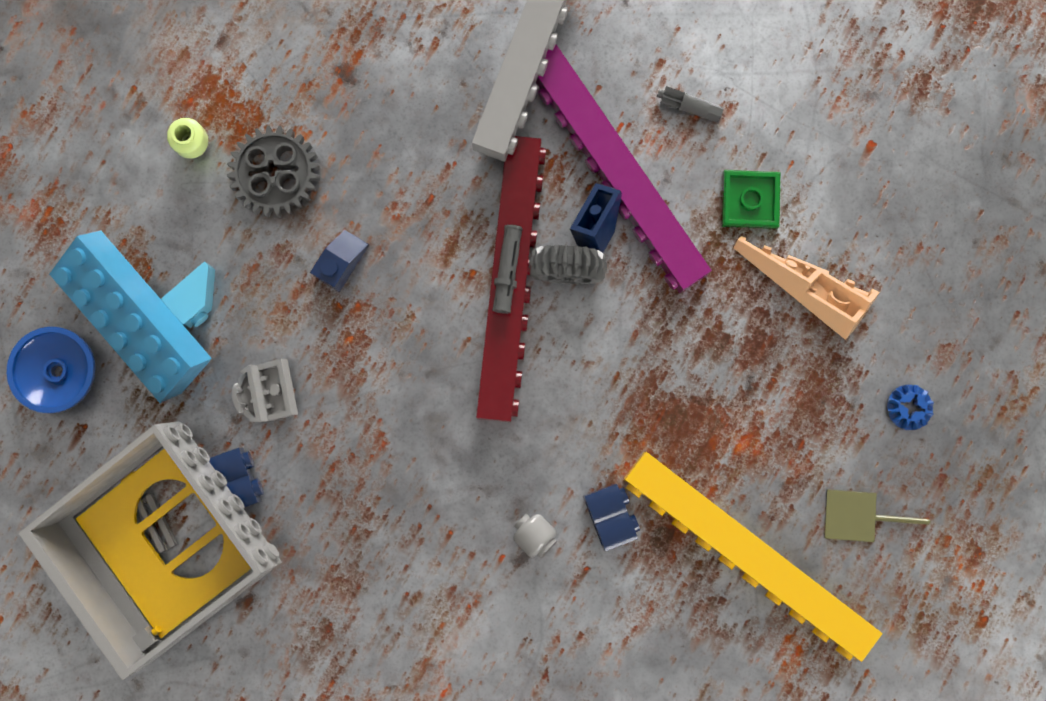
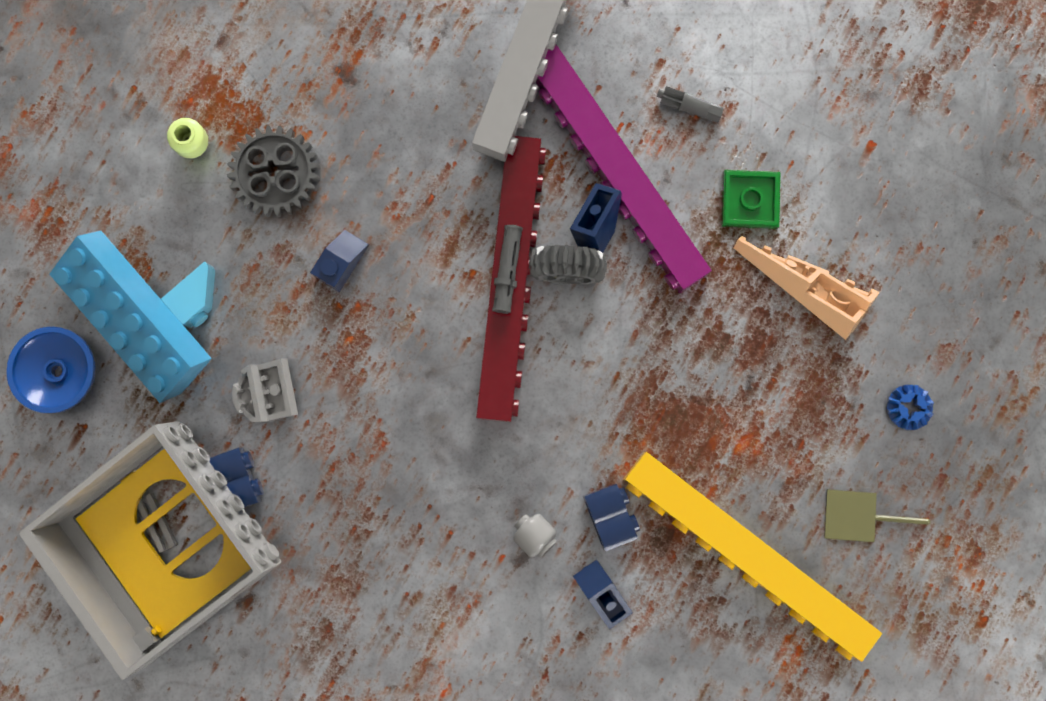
none -> dark blue slope [573,560,633,630]

